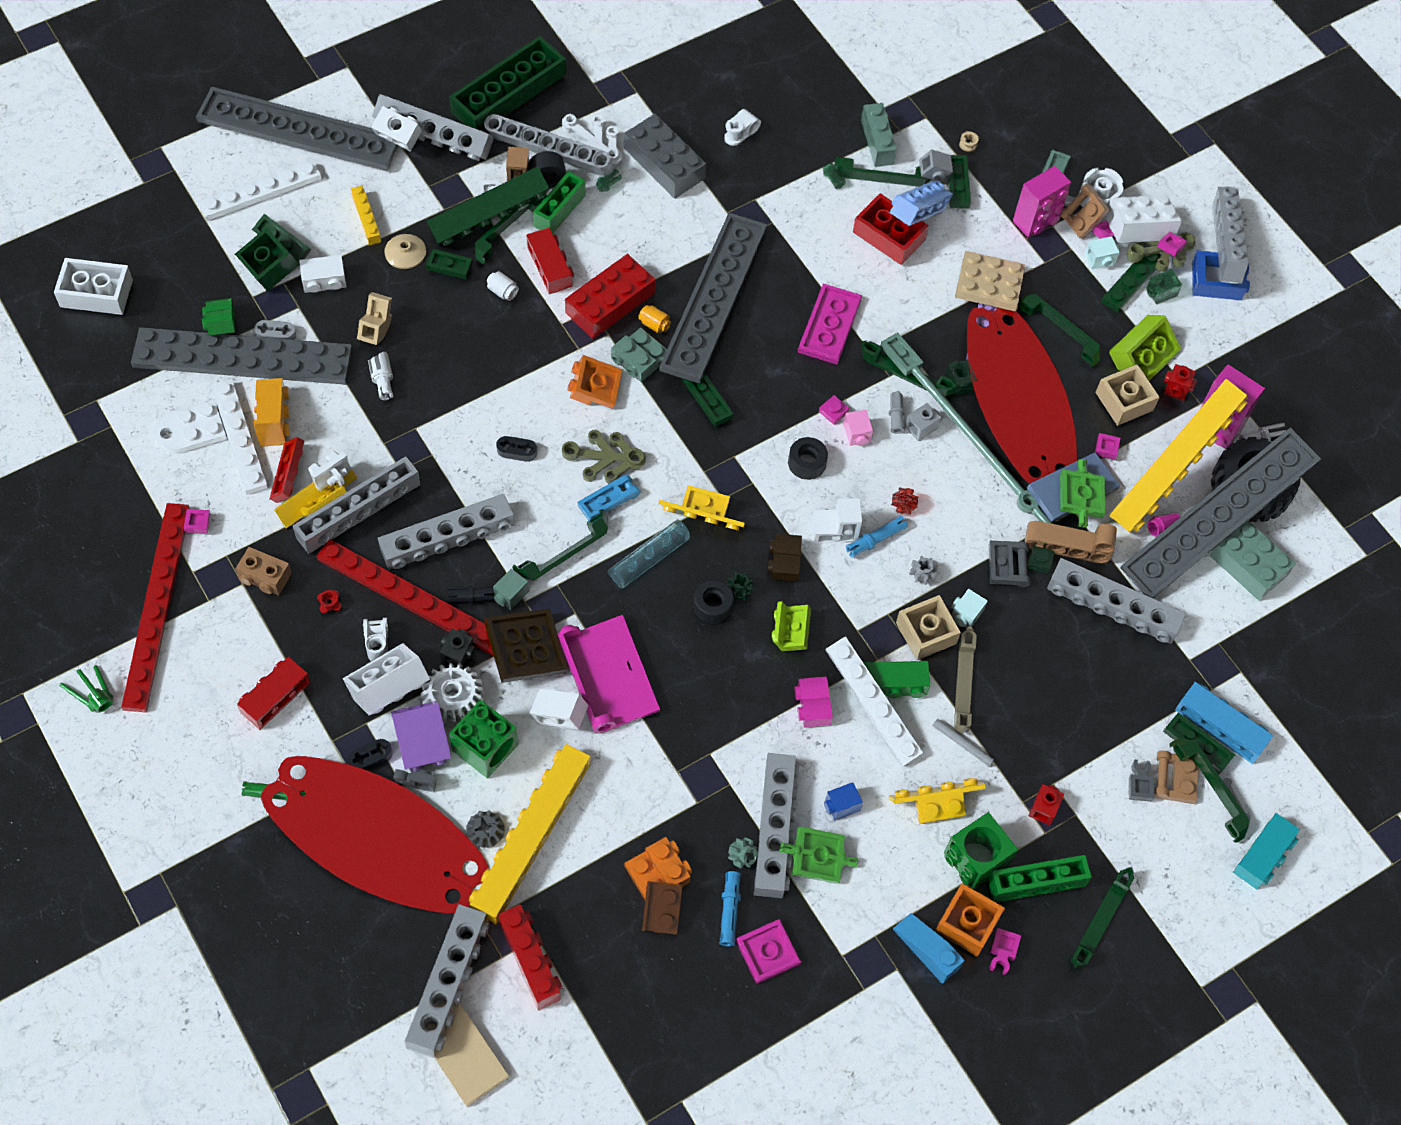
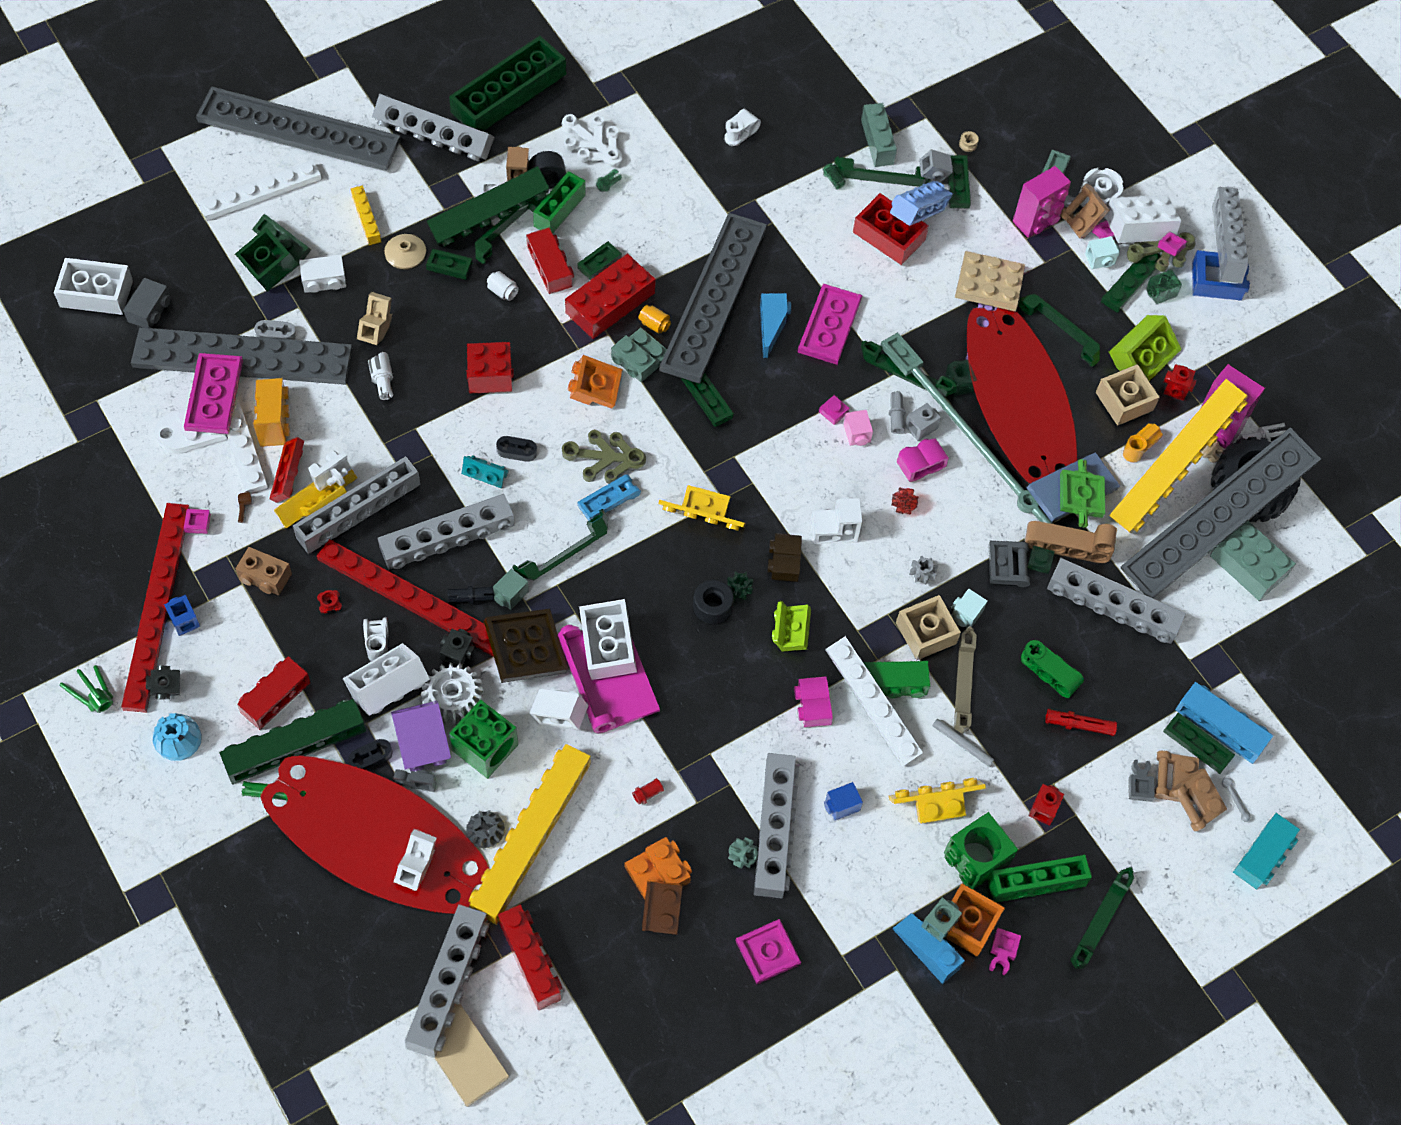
green brick [202,298,235,336] -> none
white brick [371,107,422,151] -> none
light grey beam [484,114,614,175] -> none
clear light blue brick [608,519,690,589] -> none
dark grey brick [624,114,706,199] -> none
dark azure pin [719,871,741,947] -> none
bright green plate [780,826,858,884] -> none
black tyre [788,437,828,480] -> none
dark azure pin [846,515,908,558] -> none
dark pink plate [1095,433,1120,460] -> none
dark pink cone [1147,513,1180,537] -> none
dark green piece [1169,739,1250,843] -> none
none -> dark grey brick [123,278,171,328]
none -> pearl dark grey brick [146,666,180,700]
none -> medium azure piece [152,713,202,761]
none -> blue brick [164,595,200,636]
none -> dark pink tile [184,353,243,434]
none -> dark green brick [219,699,366,785]
none -> reddish brown hand [238,492,252,523]
none -> white brick [394,829,437,891]
none -> teal hinge [461,455,509,488]
none -> red brick [466,342,514,393]
none -> dark green plate [577,241,622,280]
none -> white brick [579,599,637,680]
none -> red pin [632,778,664,805]
none -> dark azure slope [760,293,791,358]
none -> dark pink brick [897,438,949,482]
none -> sand green brick [921,898,962,942]
none -> green piece [1021,640,1084,698]
none -> red pin [1045,709,1117,736]
none -> light orange piece [1123,423,1163,462]
none -> medium nougat plate [1171,769,1227,831]
none -> tan plate [1201,440,1224,463]

